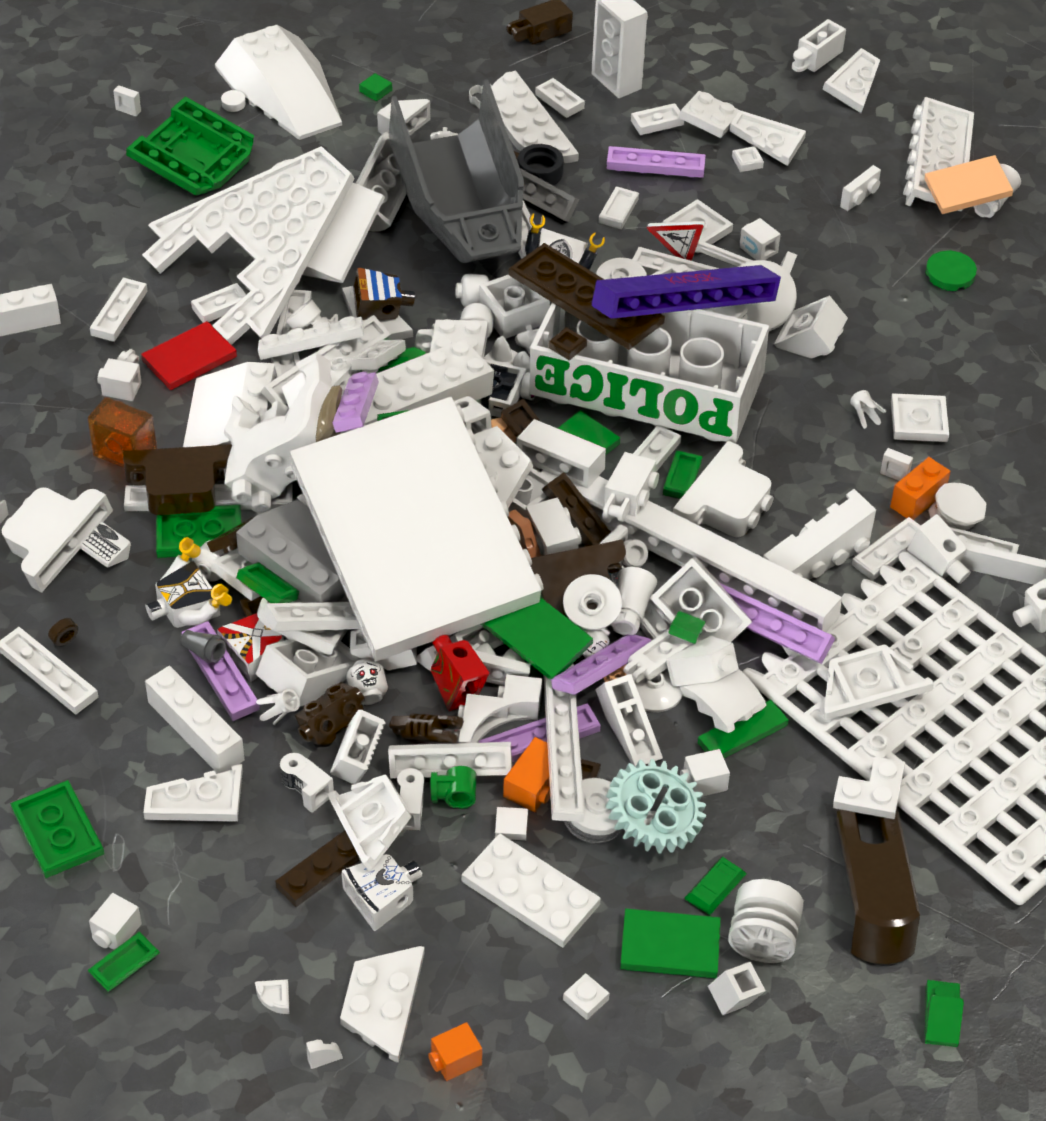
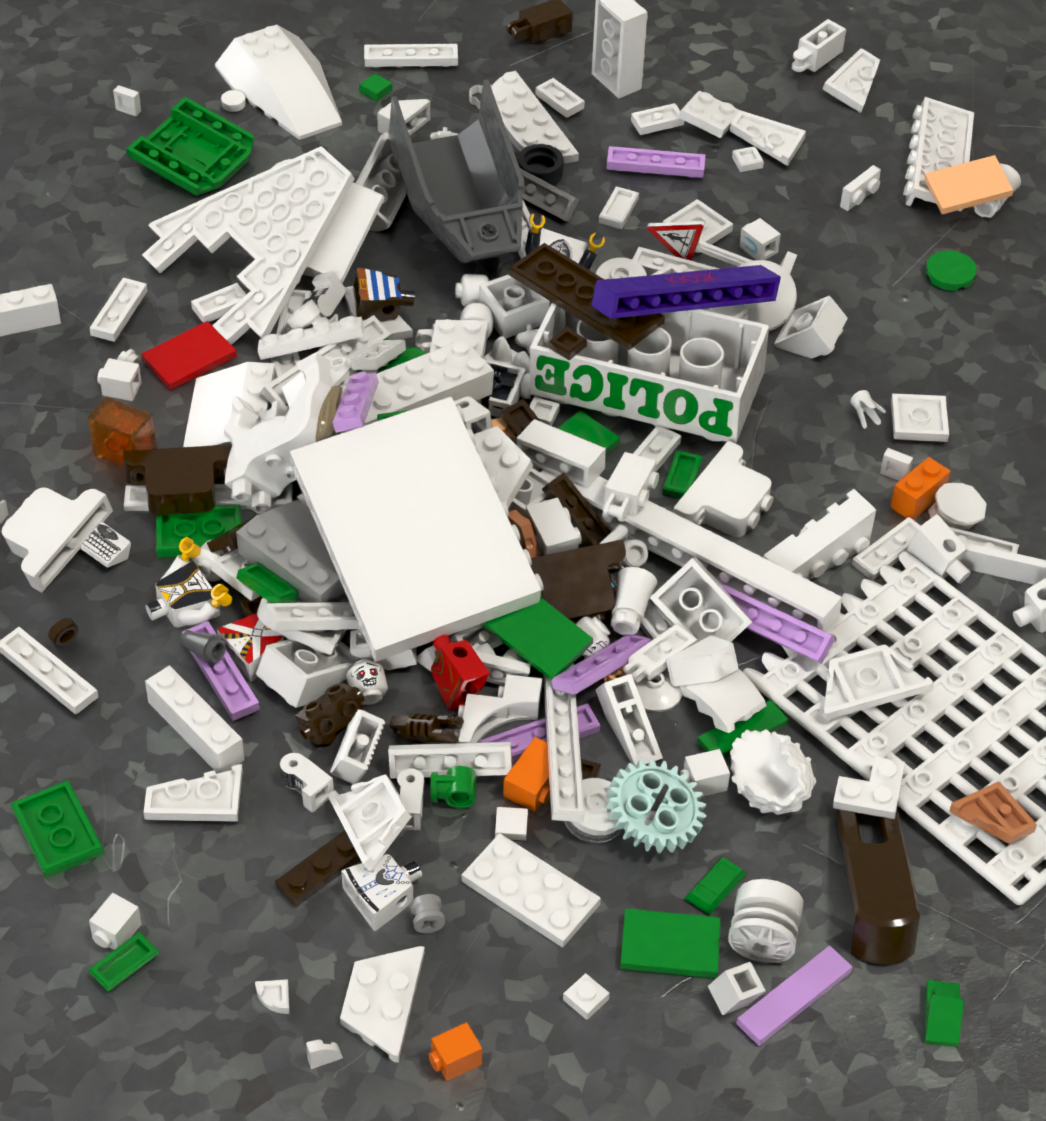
white piece [256,689,300,725] -> none
white dish [563,574,622,630] -> none
green tile [668,611,706,644] -> none
none -> white leg [303,271,347,317]
none -> white plate [364,44,458,67]
none -> light grey wheel [410,894,445,933]
none -> white plate [530,397,559,426]
none -> white hair [730,729,816,815]
none -> lavender tile [736,945,852,1046]
none -> nougat wing [949,781,1037,844]

